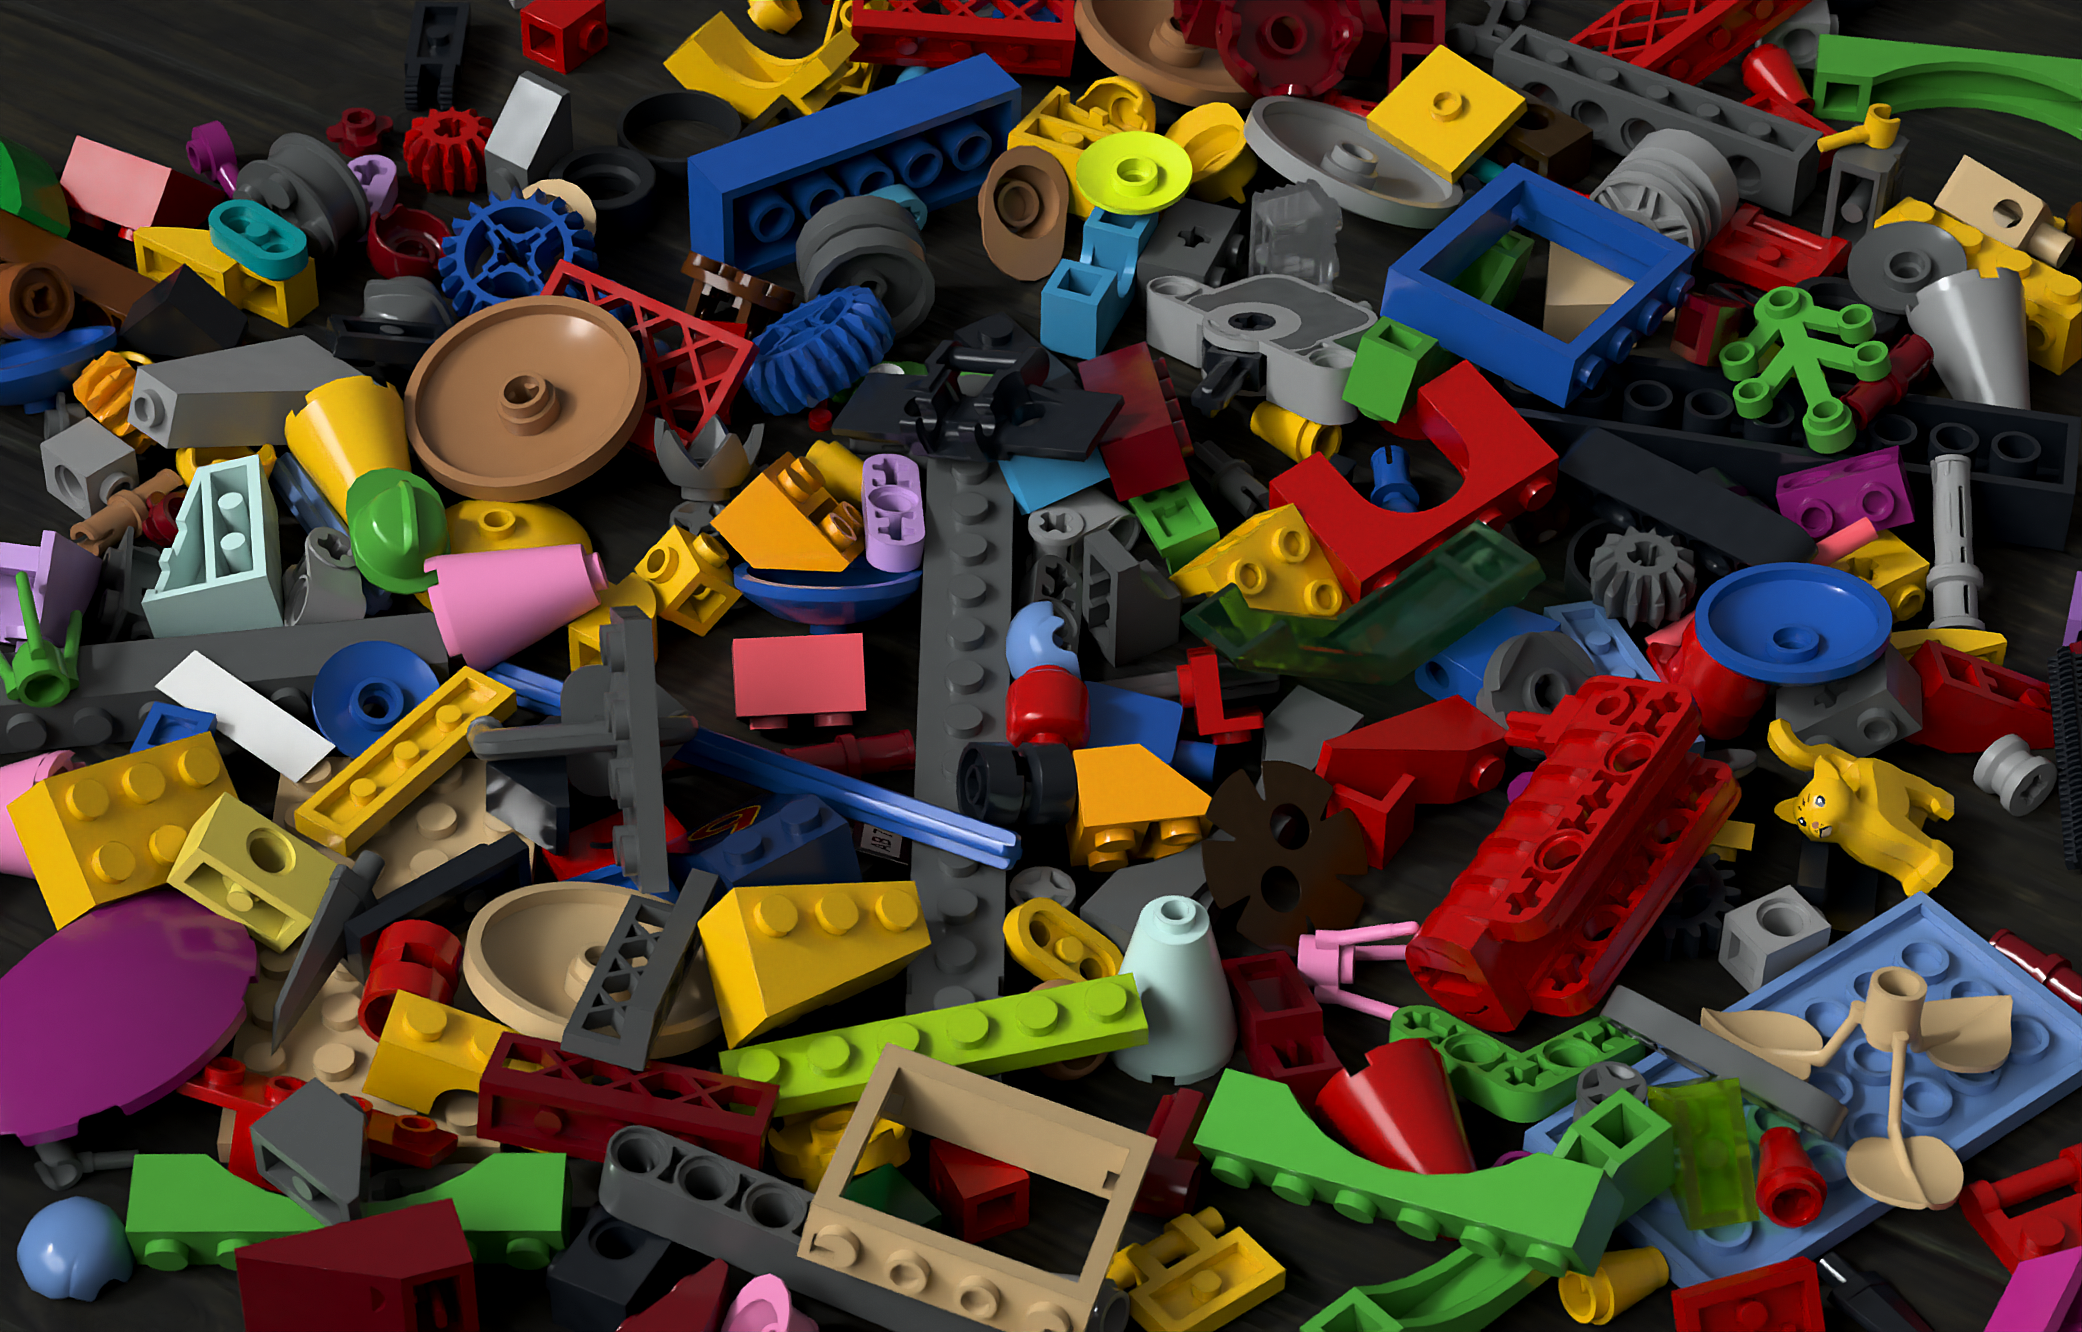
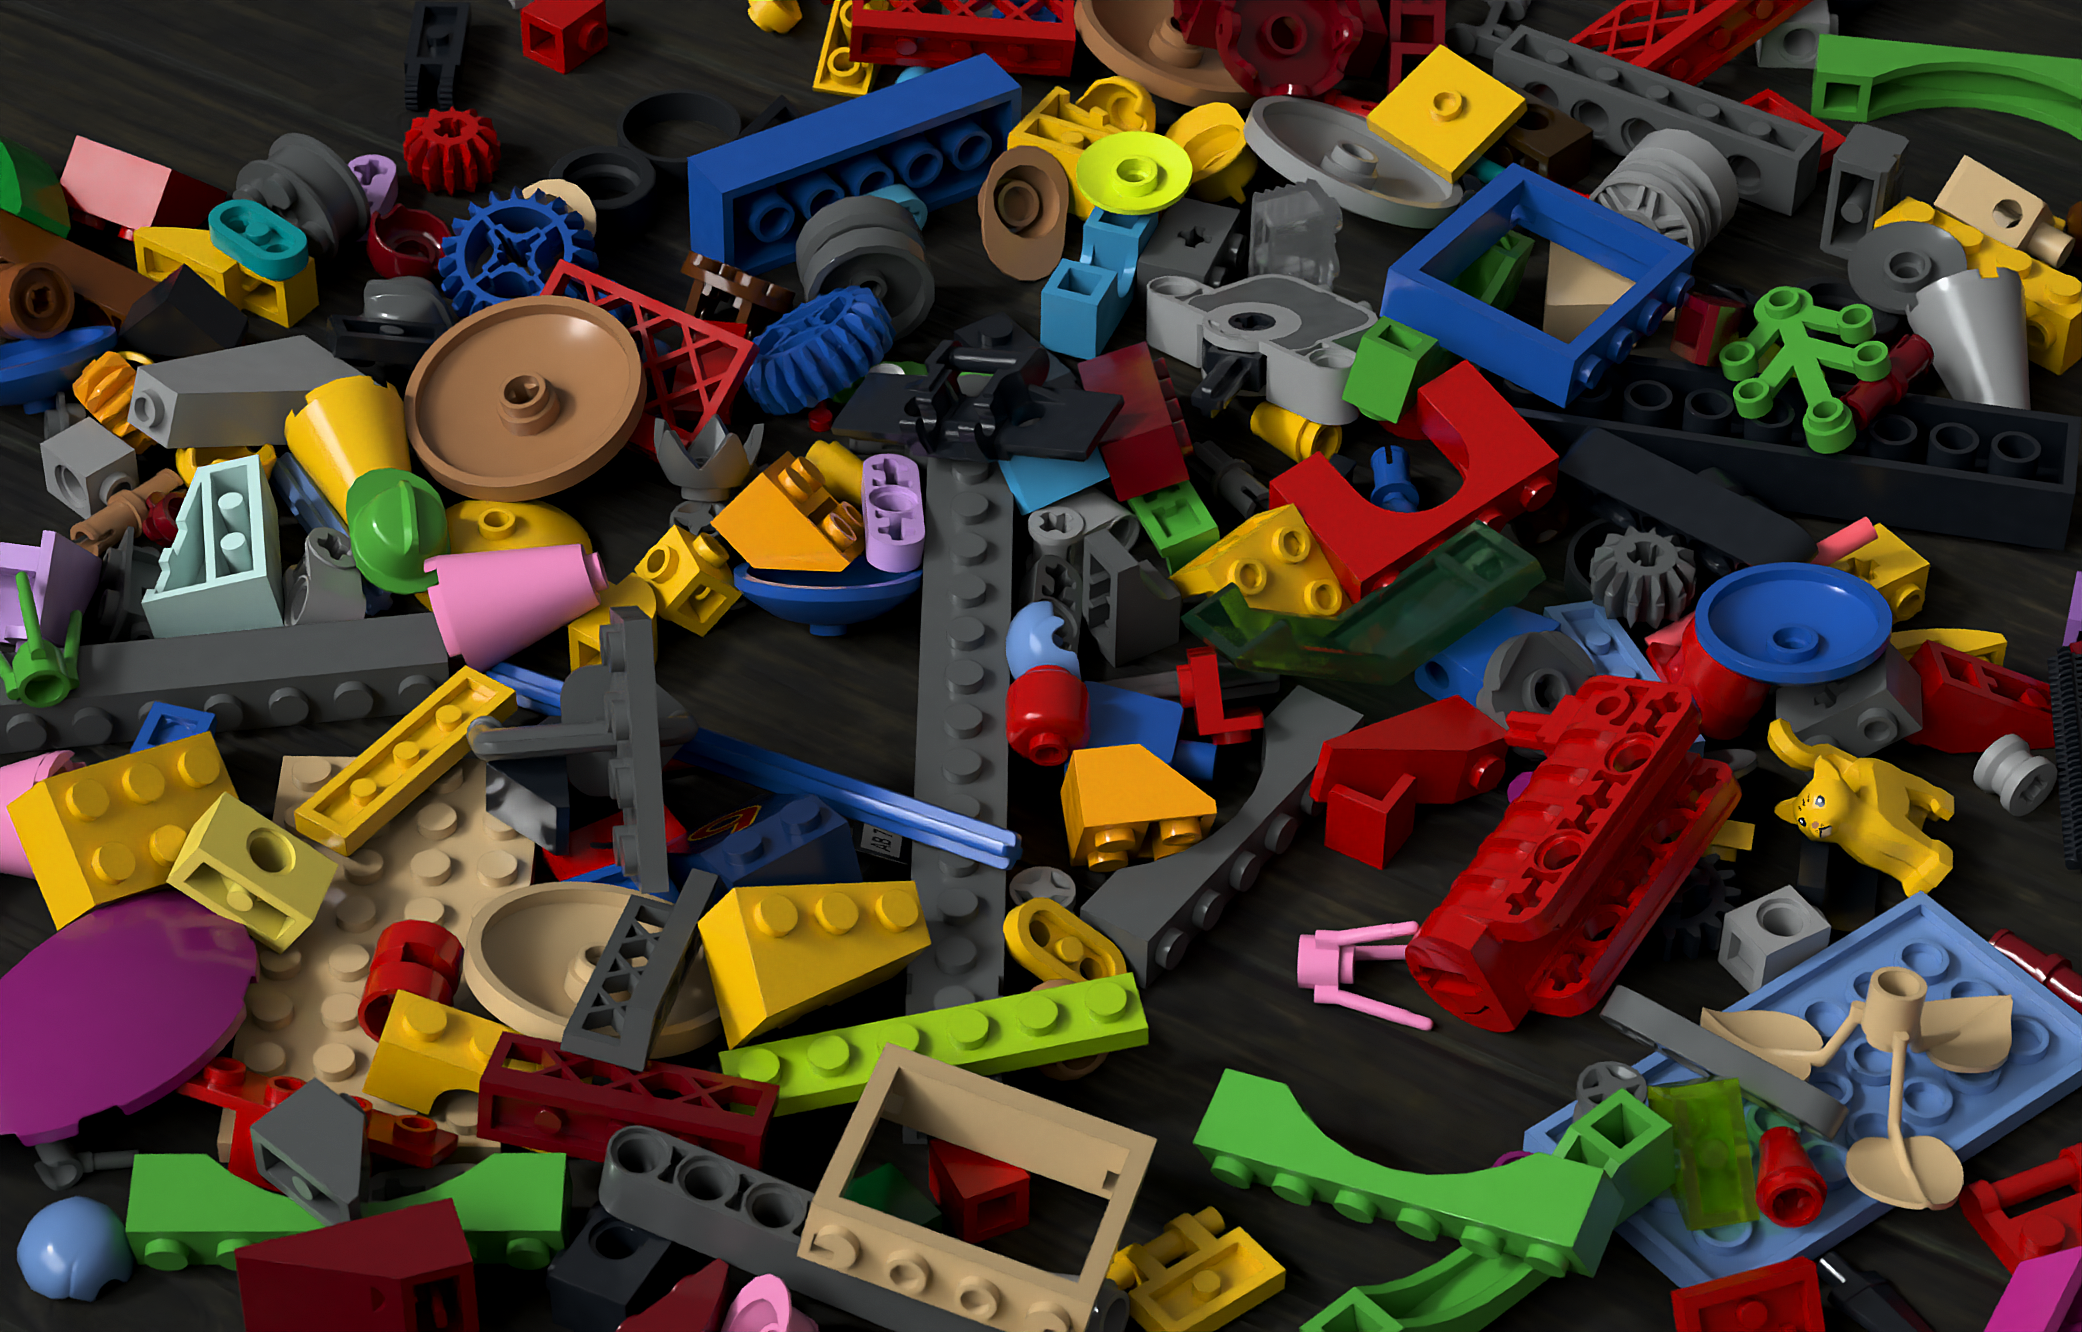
white sticker [155,650,336,783] -> none
magenta plate [186,120,240,200] -> none
dark grey bar [271,850,385,1056] -> none
blue dish [312,641,440,759] -> none
dark red plate [326,108,393,158] -> none
black panel [340,832,532,986] -> none
slope [484,71,574,201] -> none
yellow arch [663,11,859,124] -> none
coral slope [732,633,866,731] -> none
yellow plate [768,1101,912,1194] -> none
dark red pin [780,729,916,780] -> none
black wheel [956,742,1077,828] -> none
light aqua cone [1108,895,1238,1085] -> none
dark red piece [1133,1088,1210,1221] -> none
dark brown piece [1201,760,1368,956] -> none
dark red slope [1221,950,1343,1121] -> none
red cone [1313,1037,1478,1241] -> none
bright green beam [1389,1005,1646,1123] -> none
yellow cone [1558,1246,1669,1325] -> none
red plate [1702,203,1852,292] -> none
red cone [1741,43,1815,114] -> none
magenta brick [1776,445,1915,543] -> none
yellow hand [1817,103,1901,153] -> none
light grey pin [1926,454,1985,631] -> none

